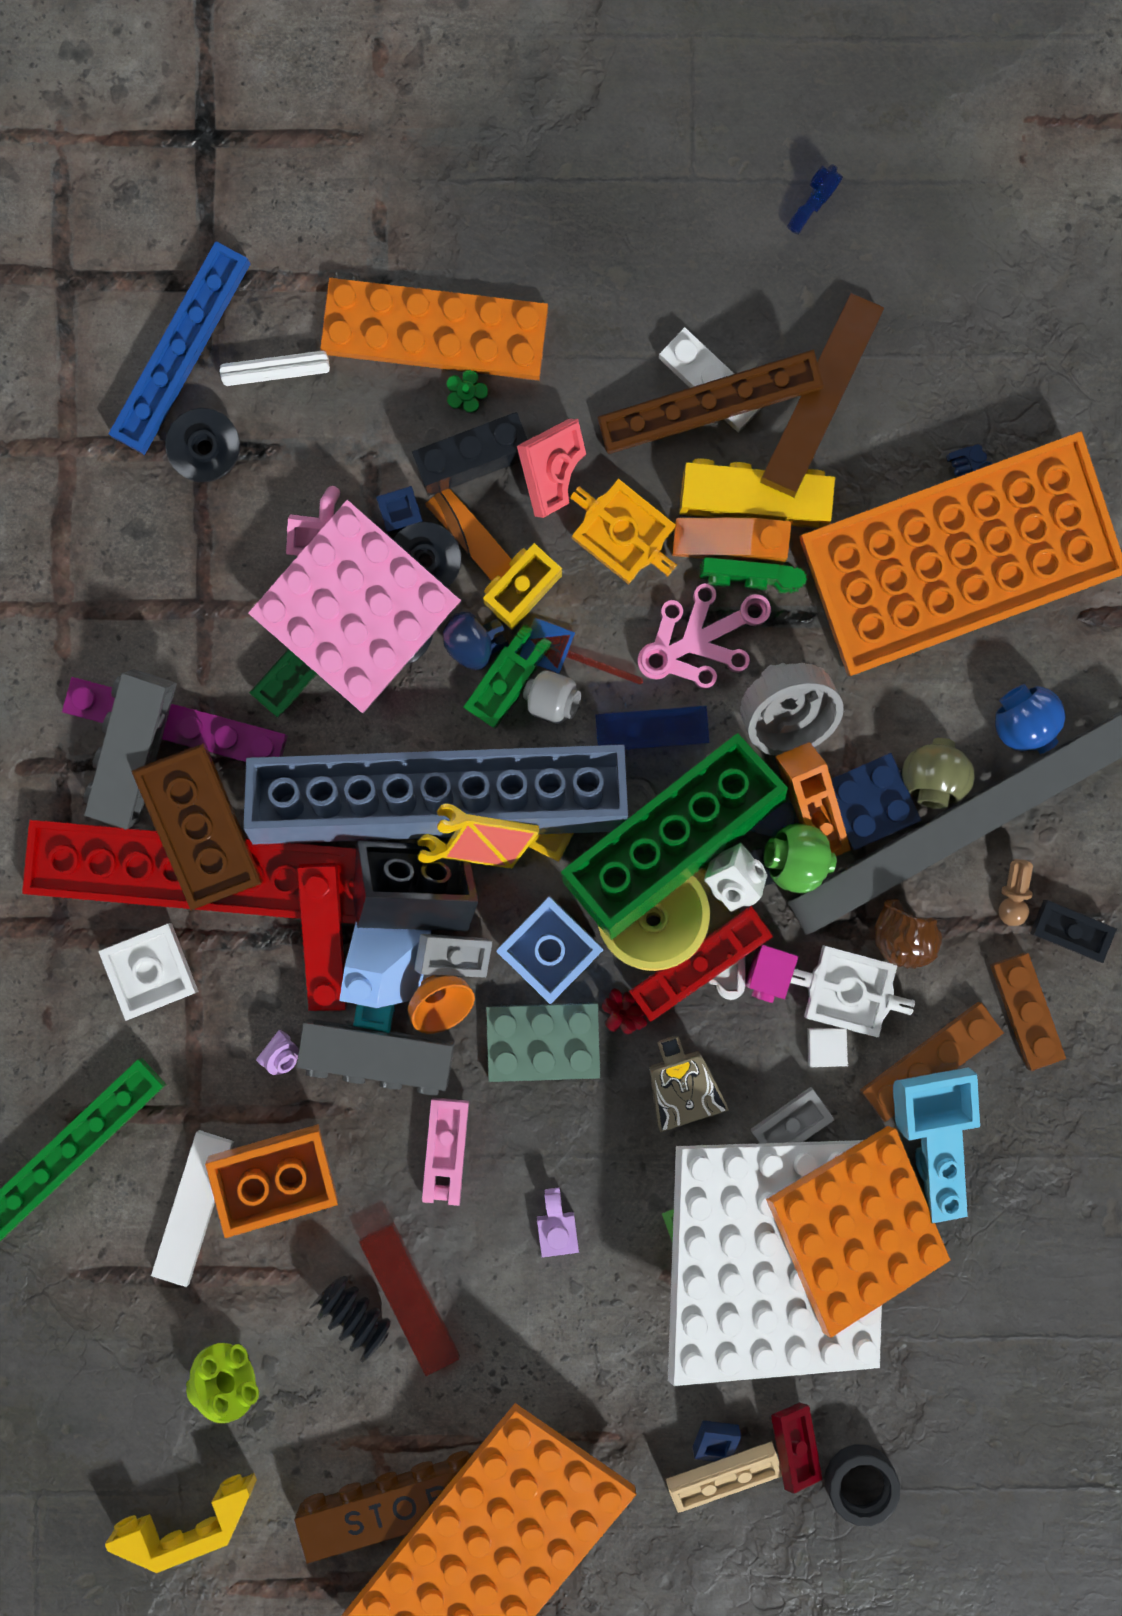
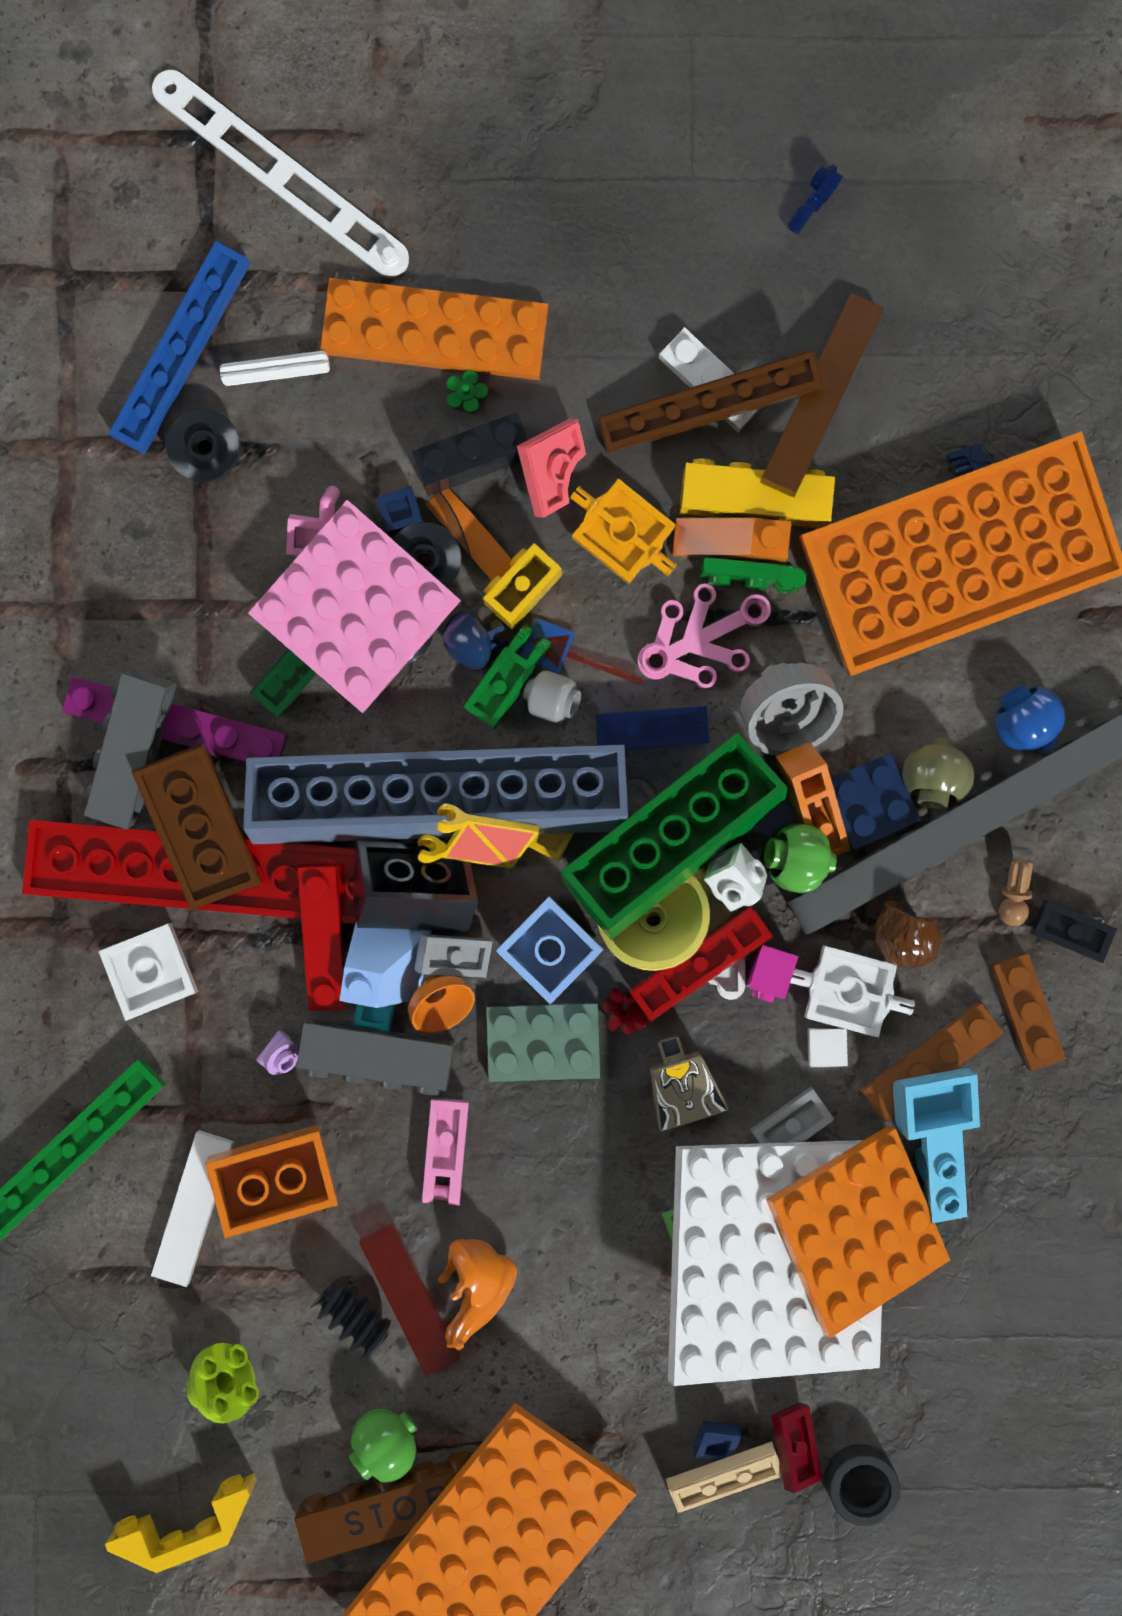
lavender plate [537,1187,579,1257] -> none
none -> white piece [152,70,409,278]
none -> bright green plant [349,1408,418,1482]
none -> orange piece [438,1239,517,1350]

